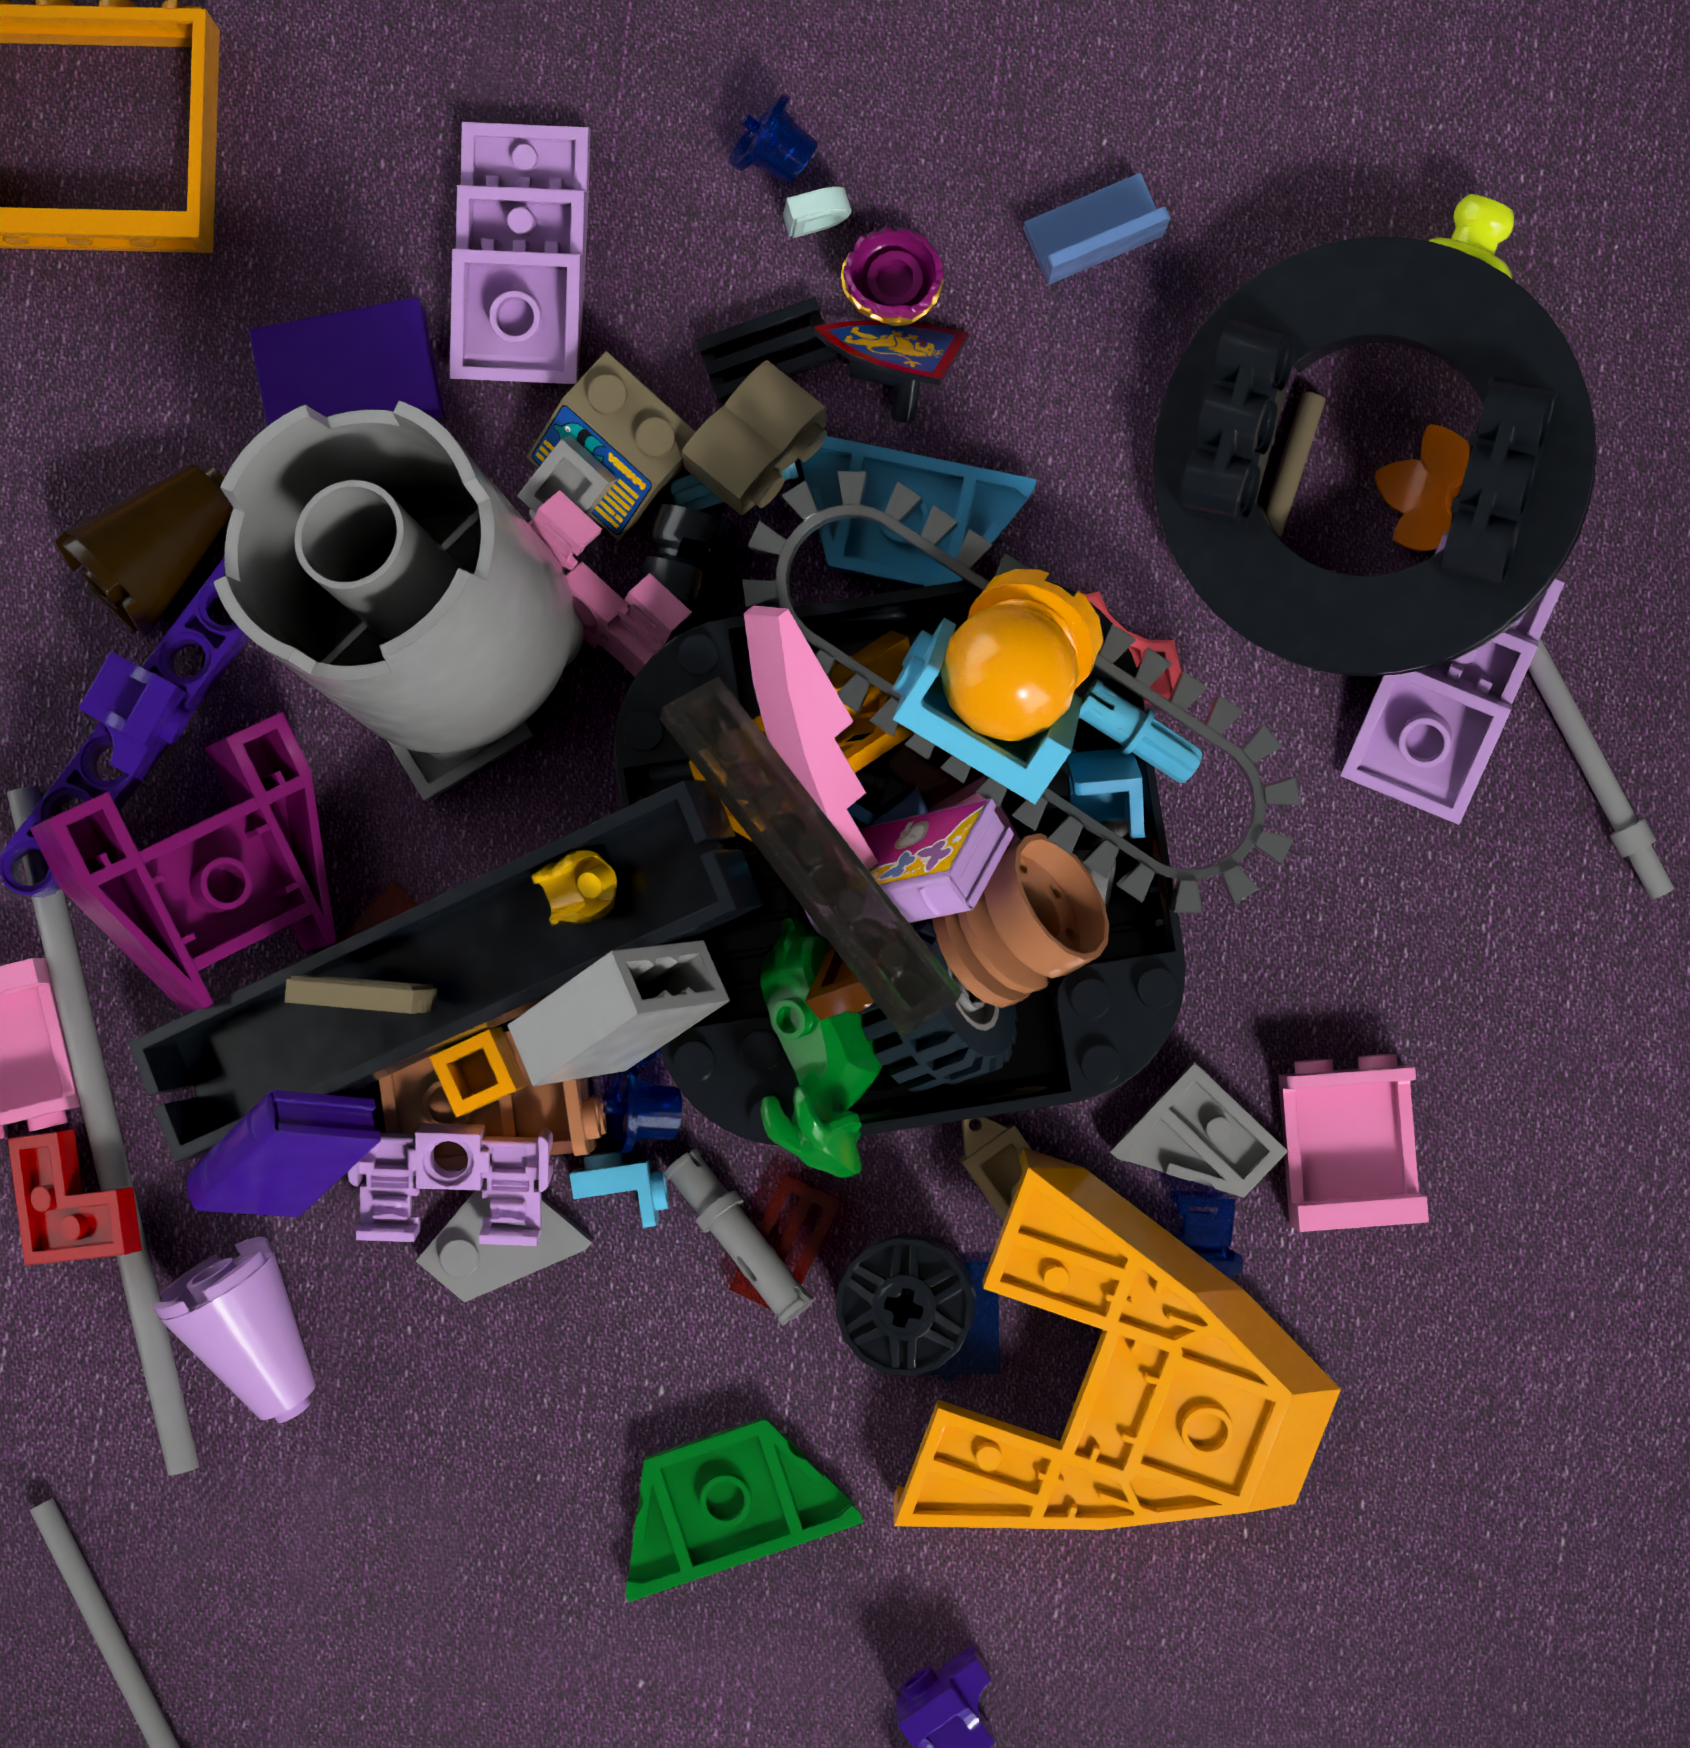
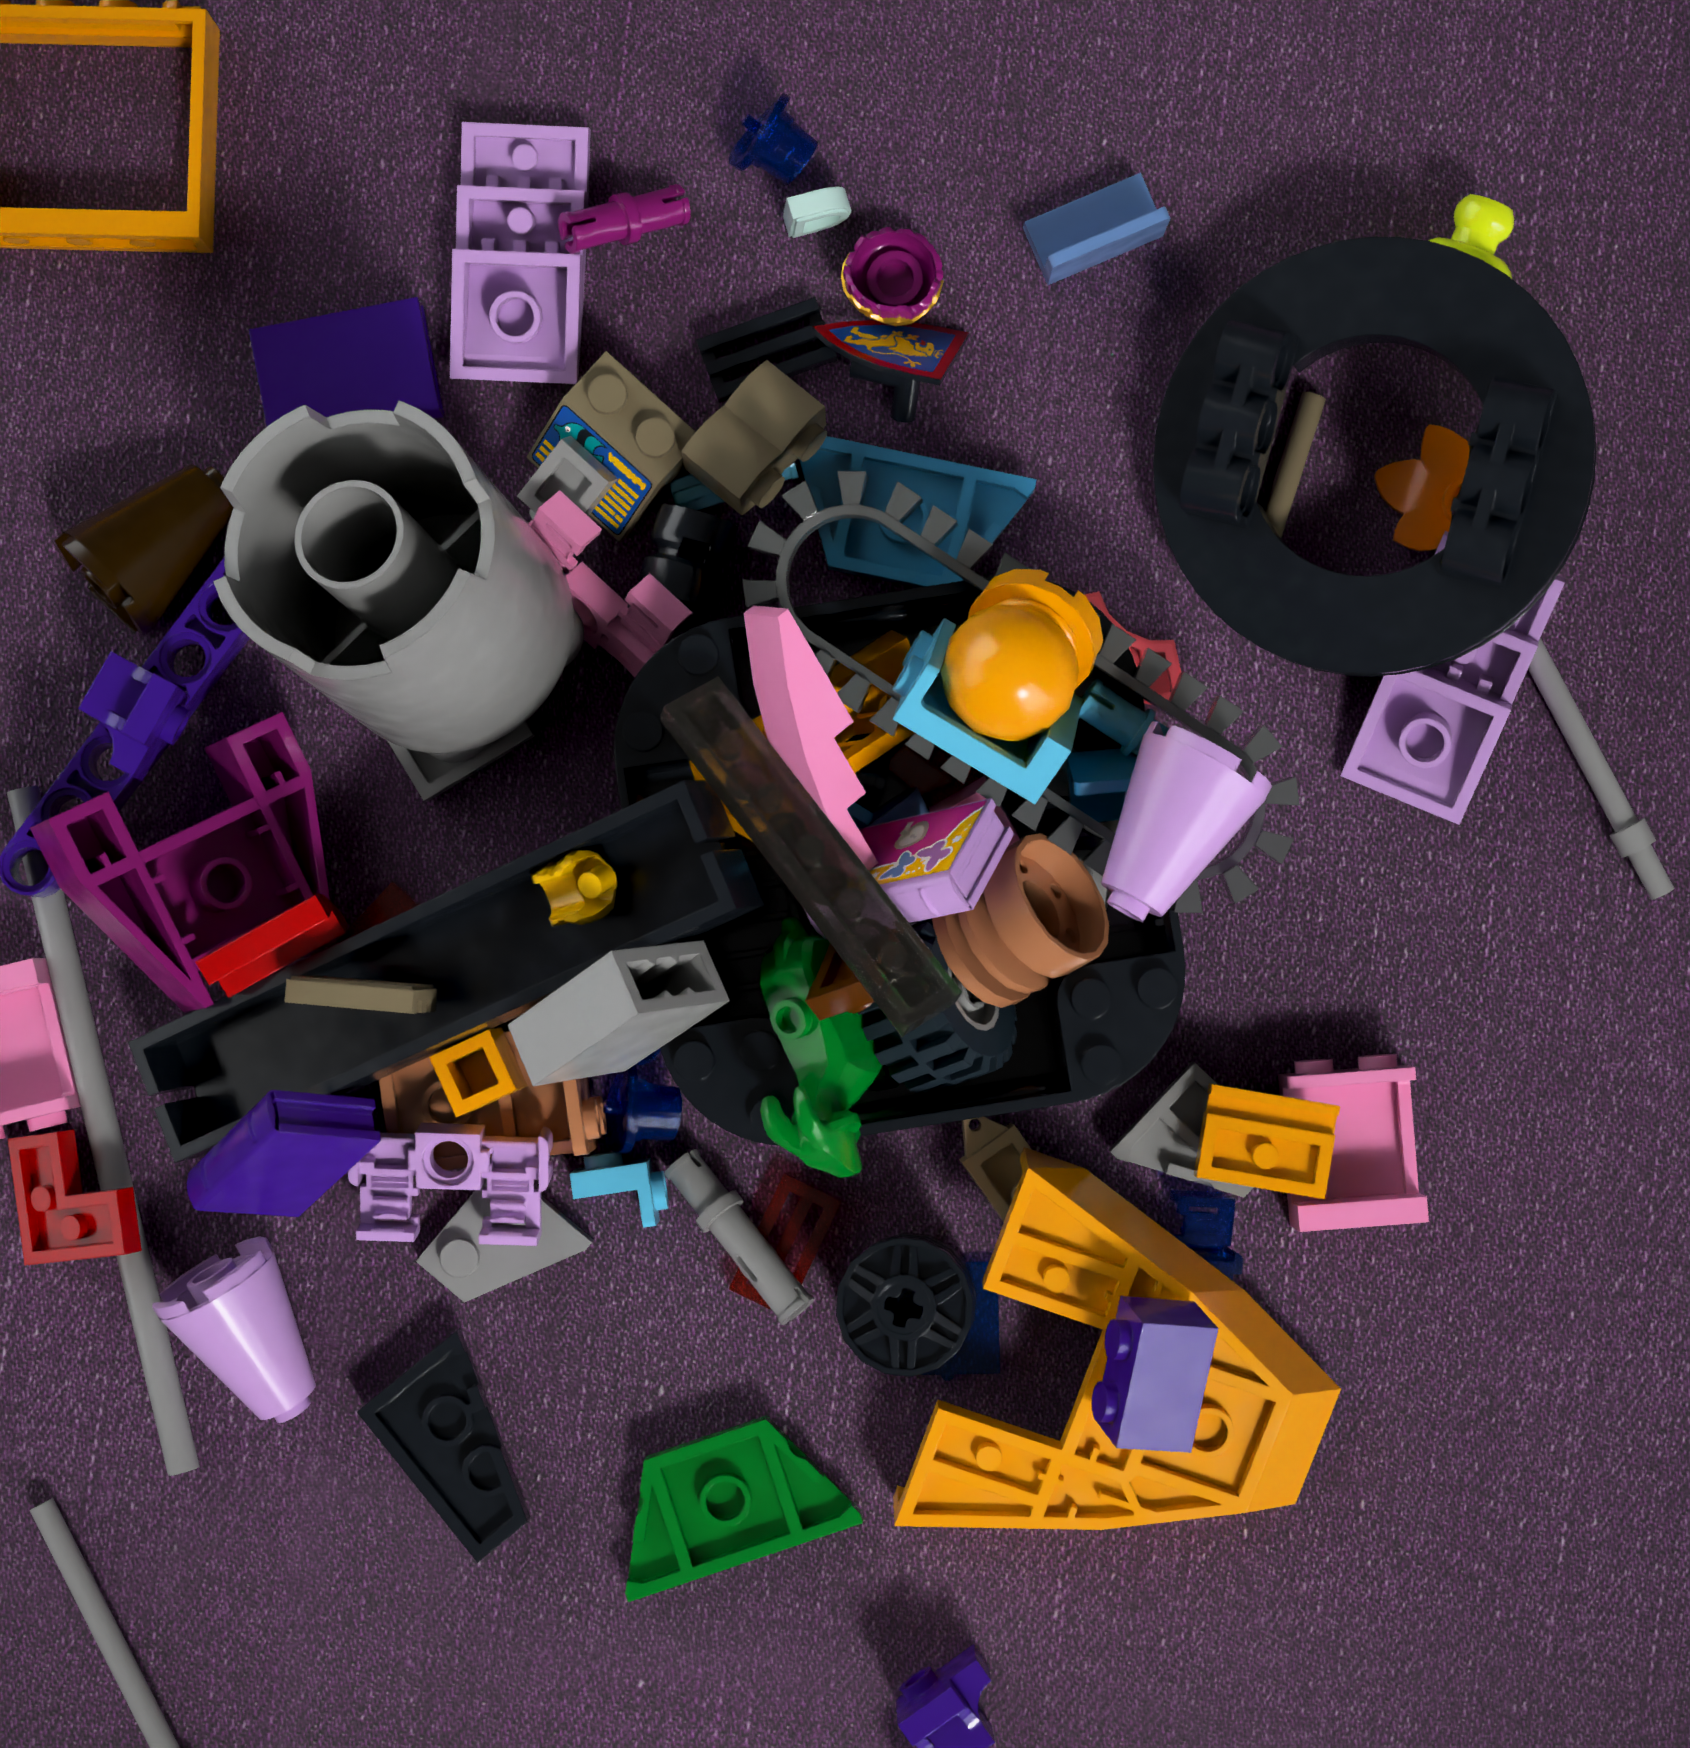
none -> red slope [195,893,348,998]
none -> black wing [357,1328,530,1563]
none -> magenta pin [558,184,691,254]
none -> brick [1092,1296,1219,1453]
none -> lavender cone [1101,721,1272,922]
none -> light orange plate [1194,1083,1340,1199]

